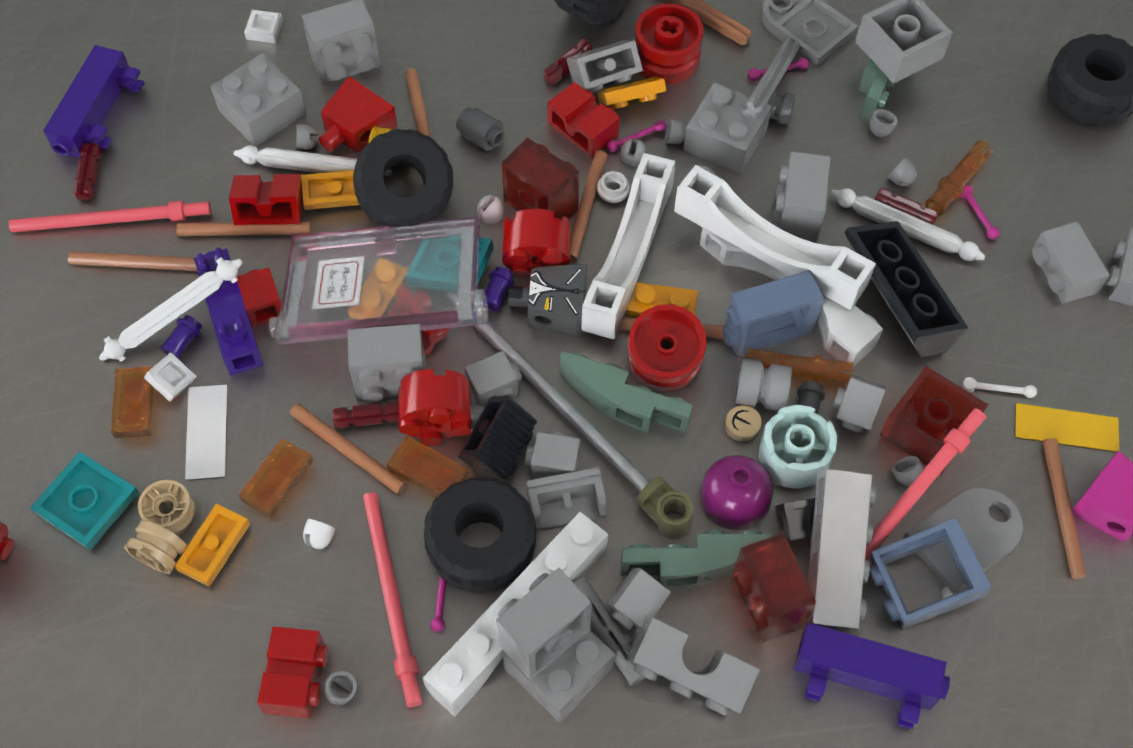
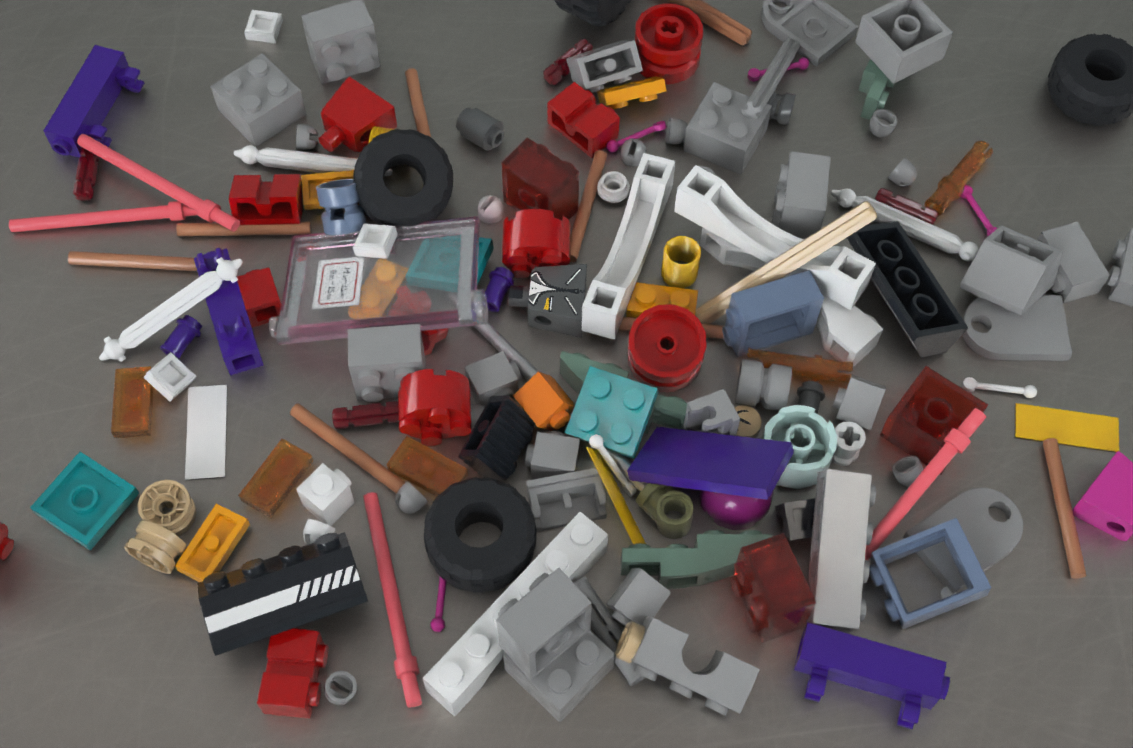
none -> coral bar [77,134,240,232]
none -> black slope [197,532,368,656]
none -> white brick [296,463,355,526]
none -> sand blue wheel [316,179,367,235]
none -> white tile [353,223,398,259]
none -> light grey hinge [395,481,428,514]
none -> orange brick [513,371,575,431]
none -> teal plate [565,366,659,459]
none -> yellow sticker [586,447,646,544]
none -> white hinge [589,434,637,497]
none -> tan tile [615,621,645,663]
none -> dark purple tile [627,427,794,500]
none -> yellow piece [661,236,701,288]
none -> light grey hinge [683,389,740,436]
none -> tan axle [695,201,877,324]
none -> white bush [832,422,866,466]
none -> light grey slope [960,225,1063,315]
none -> light grey tile [962,295,1073,361]

